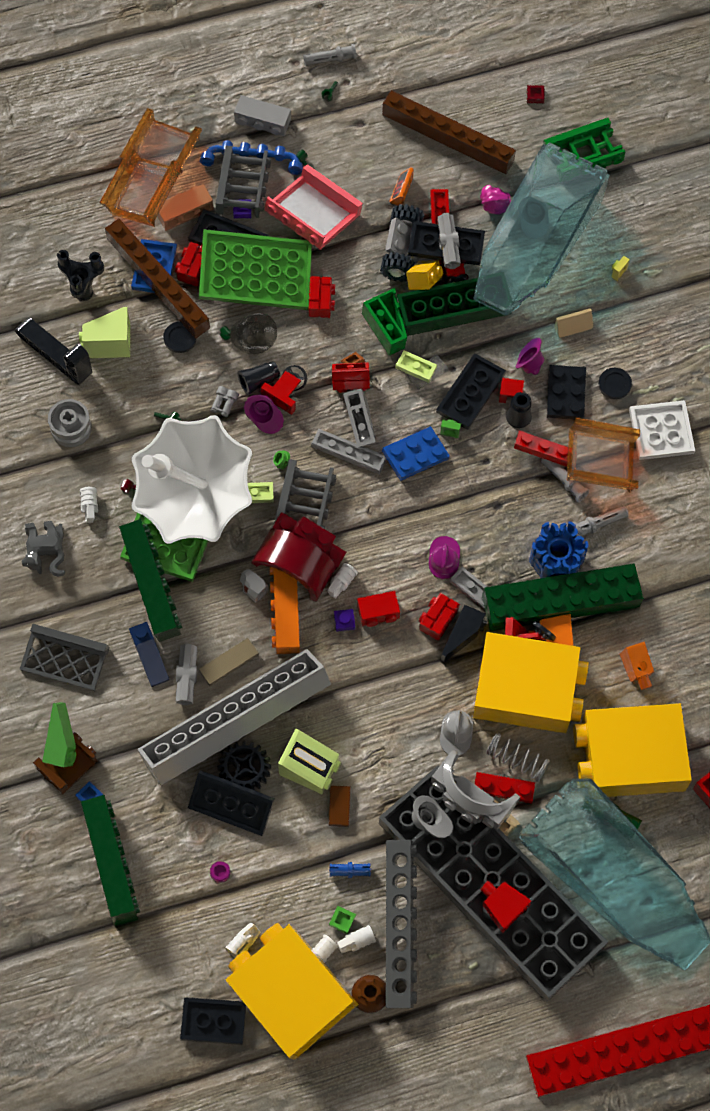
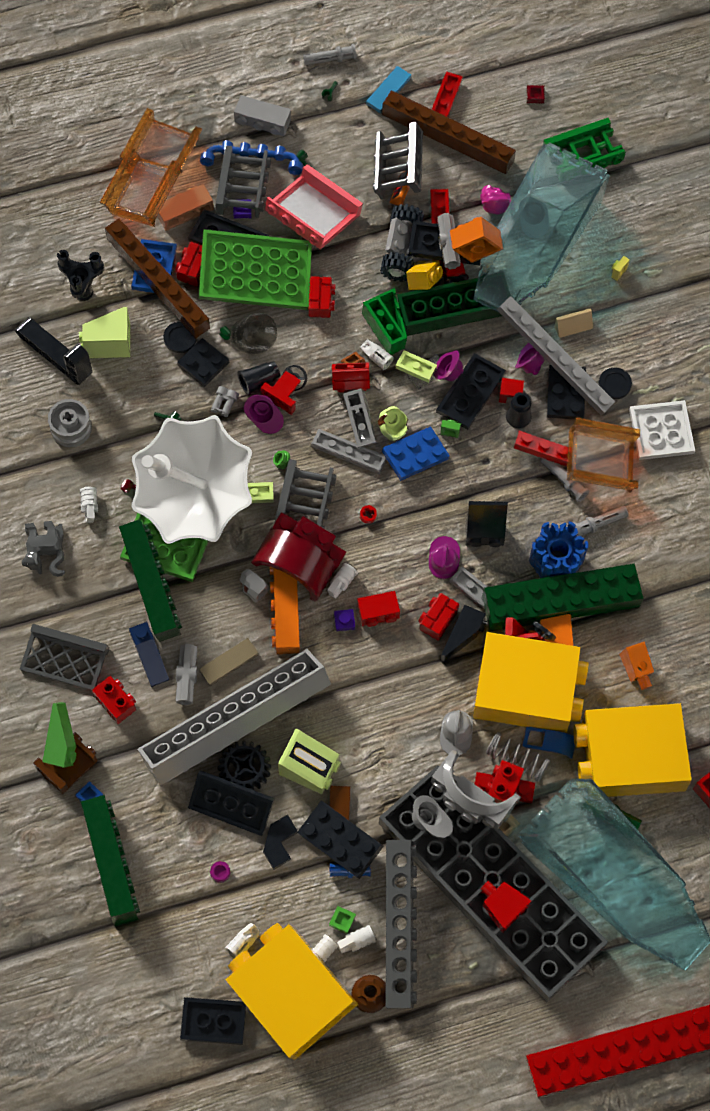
none -> red brick [92,676,136,724]
none -> black plate [177,338,230,387]
none -> black tile [263,814,298,870]
none -> black plate [297,800,384,879]
none -> white hinge [360,339,394,370]
none -> red bush [360,505,377,524]
none -> dark azure tile [366,66,411,113]
none -> dark grey fence [373,122,423,199]
none -> yellowish green hair [378,406,408,441]
none -> red plate [432,71,463,117]
none -> magenta piece [434,351,464,381]
none -> orange brick [450,217,503,263]
none -> black slope [466,501,508,547]
none -> red brick [485,760,524,803]
none -> light grey plate [497,296,615,415]
none -> blue piece [523,727,575,759]

